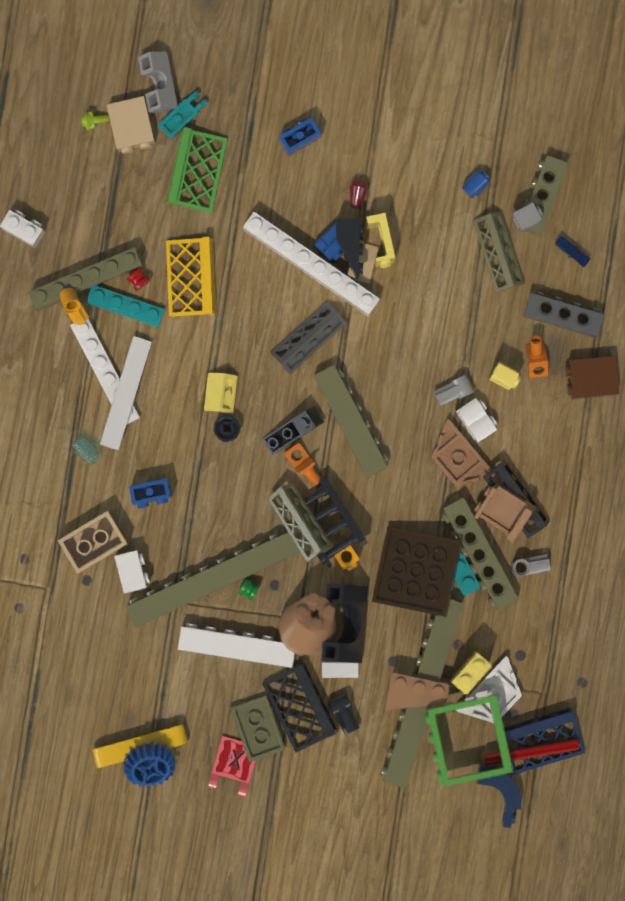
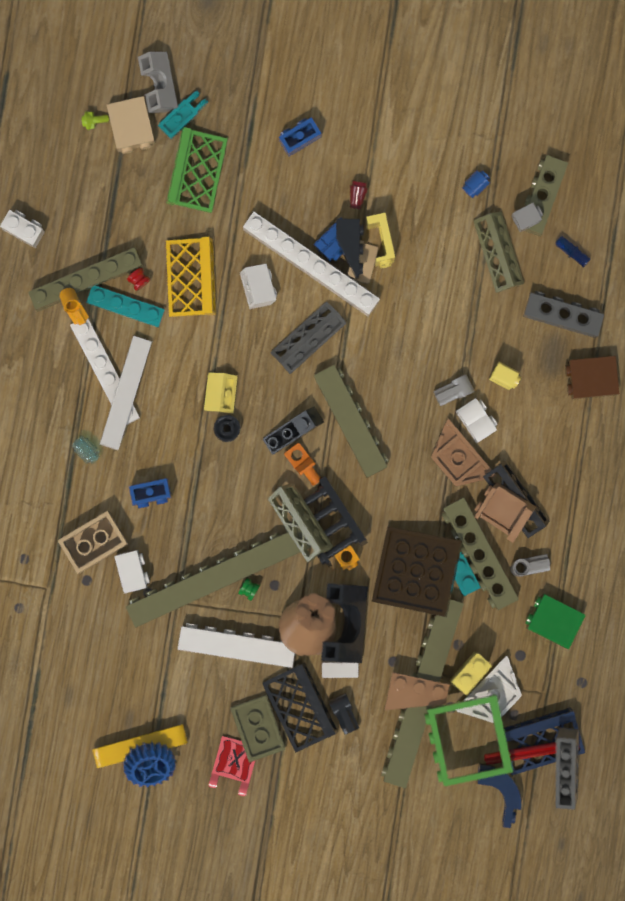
orange bracket [525,335,548,378] -> none
none -> white brick [240,264,277,309]
none -> green brick [525,594,586,650]
none -> dark grey brick [556,728,579,810]

